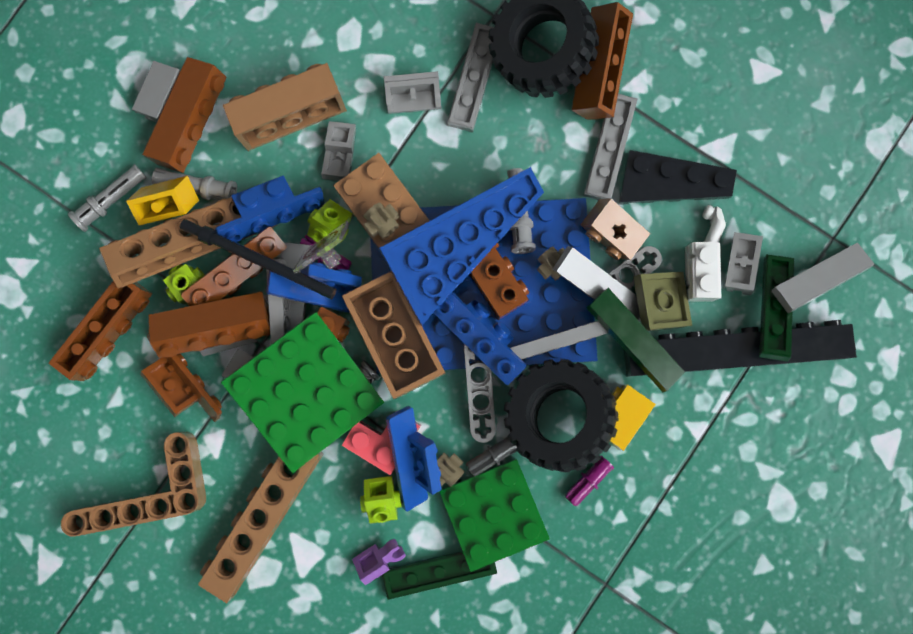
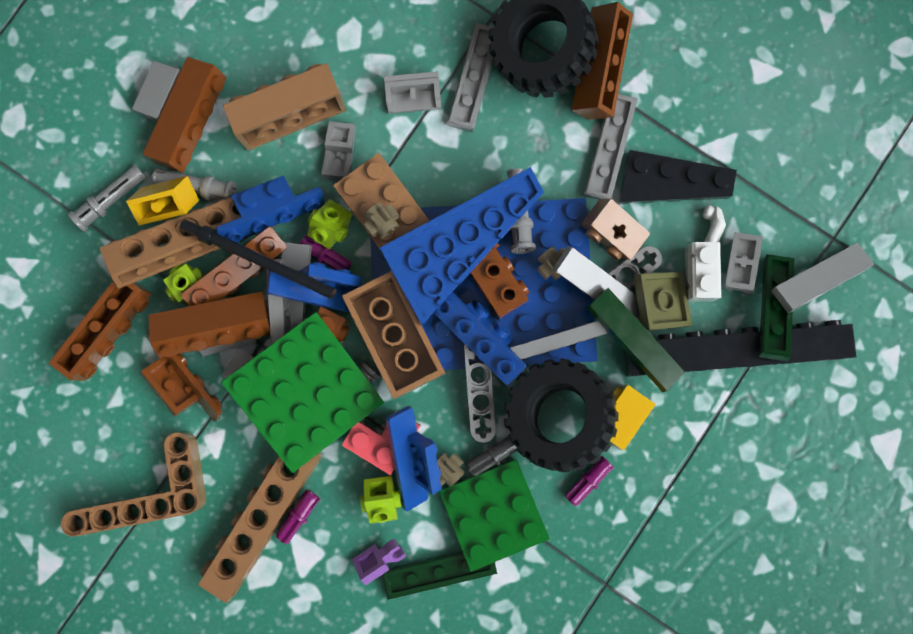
clear piece [293,221,350,274] -> none
none -> magenta axle [276,489,321,544]

